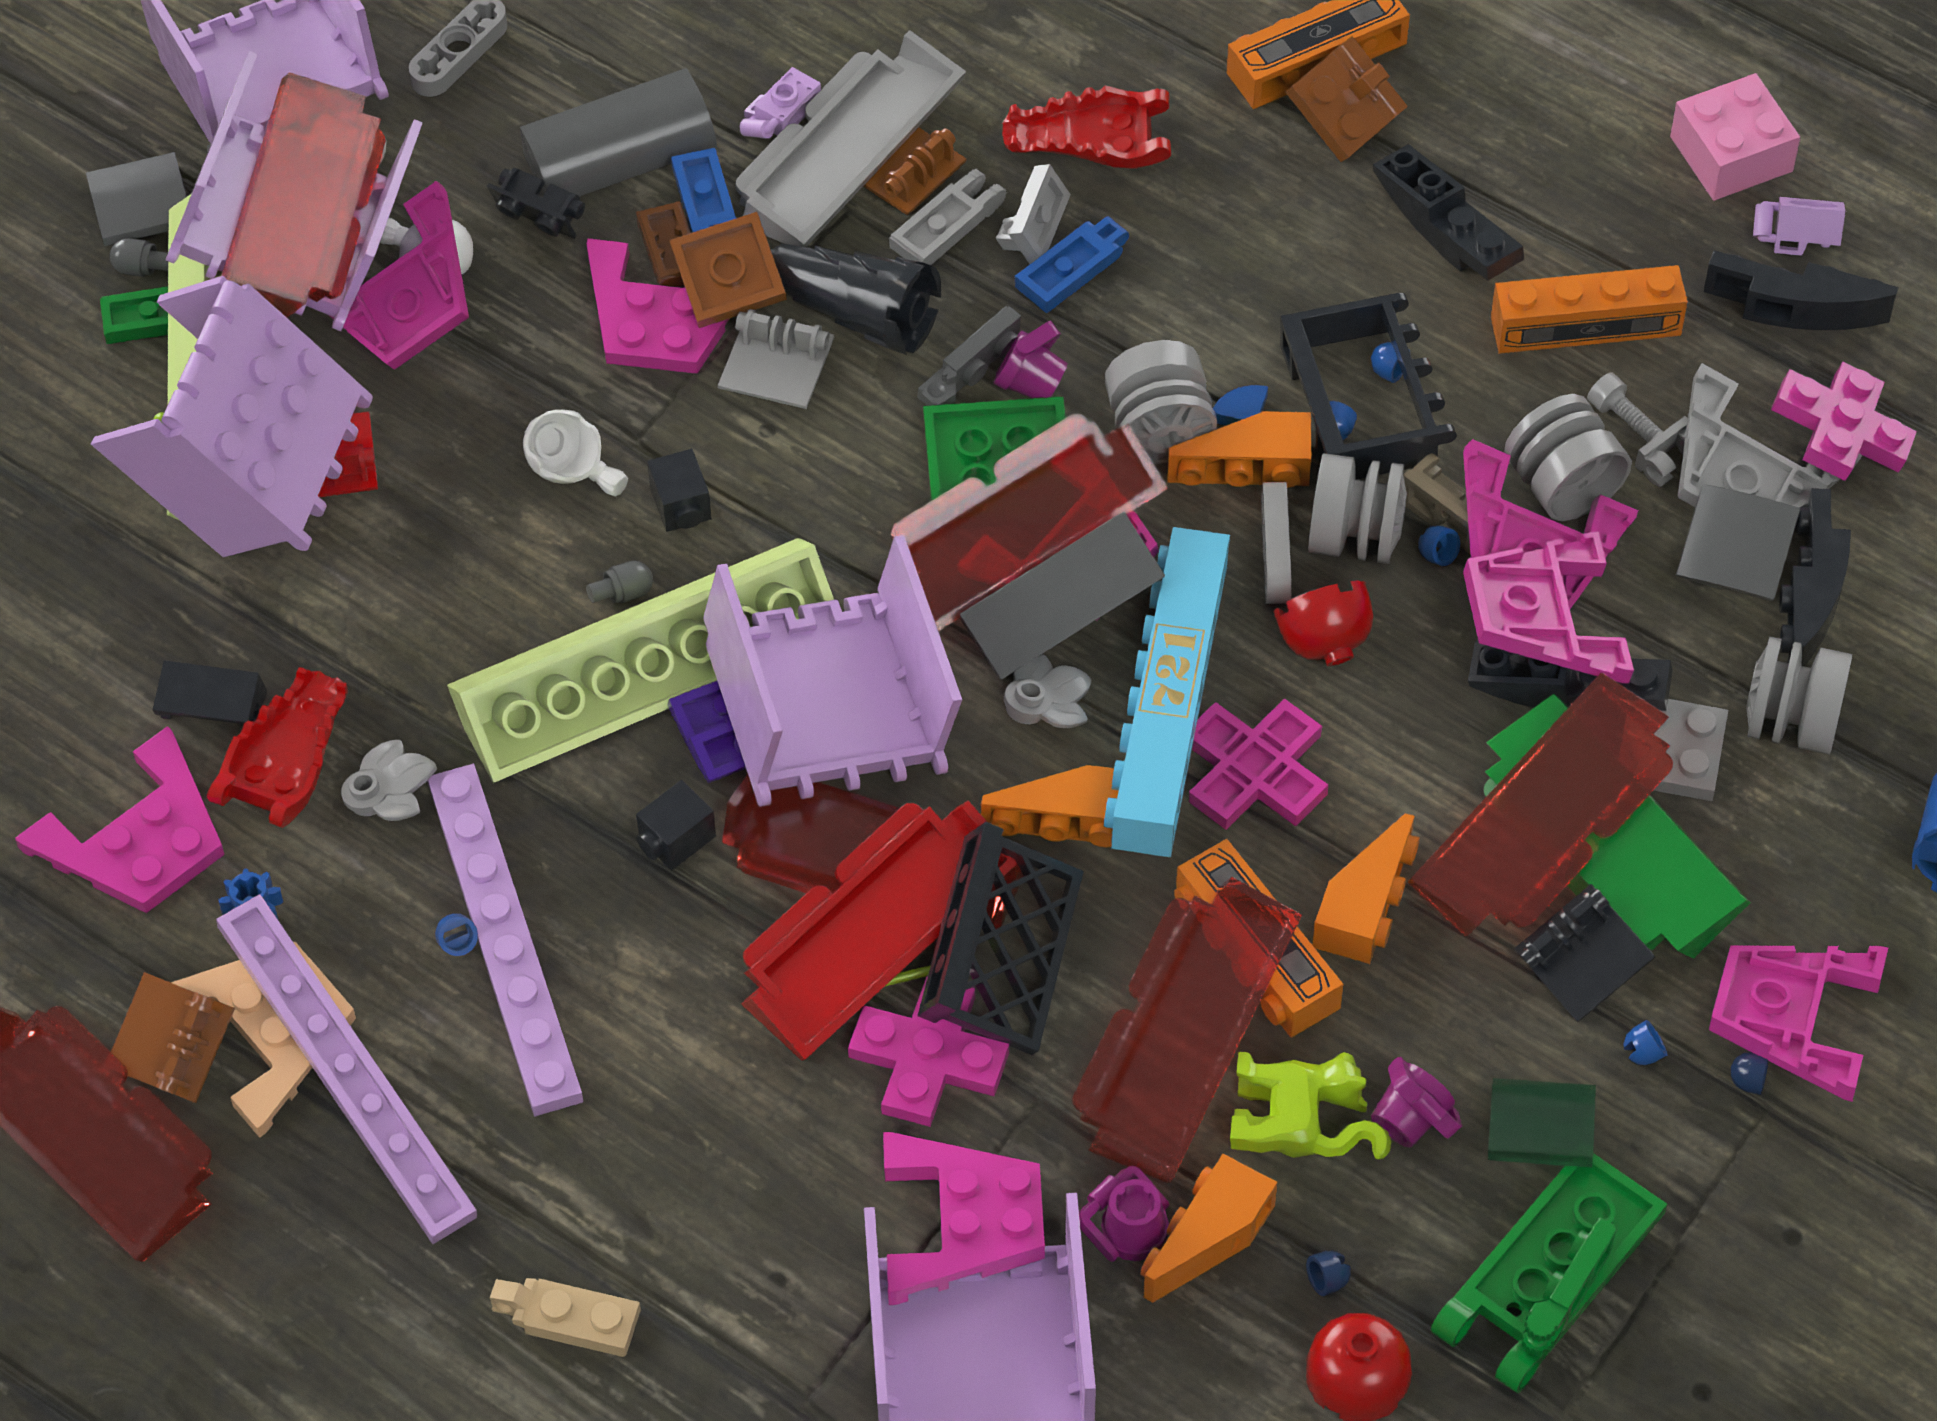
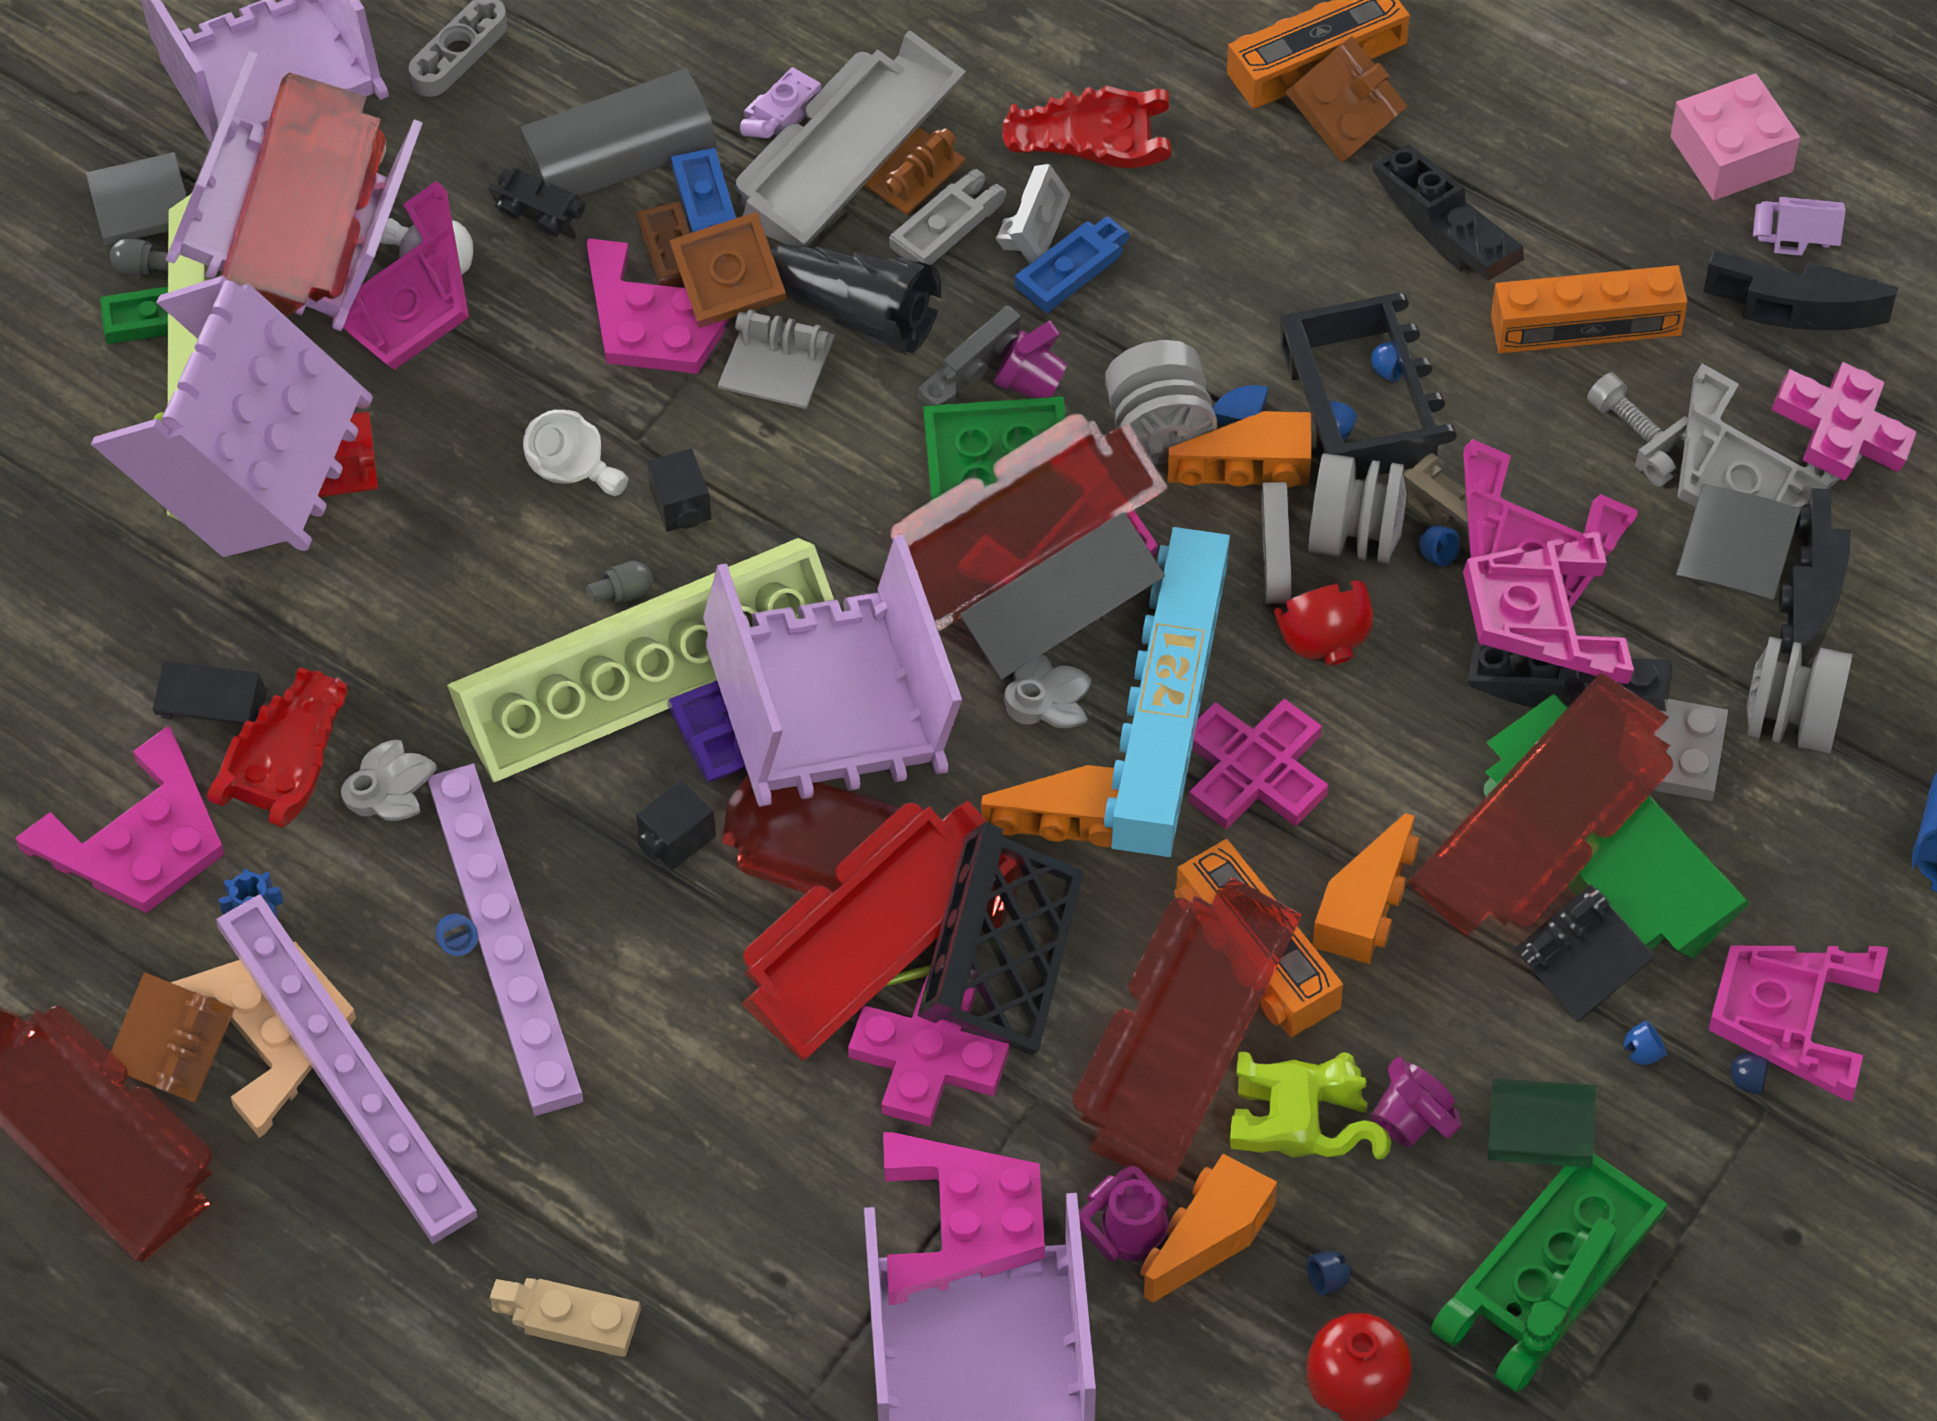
light grey wheel [1504,394,1632,521] -> none

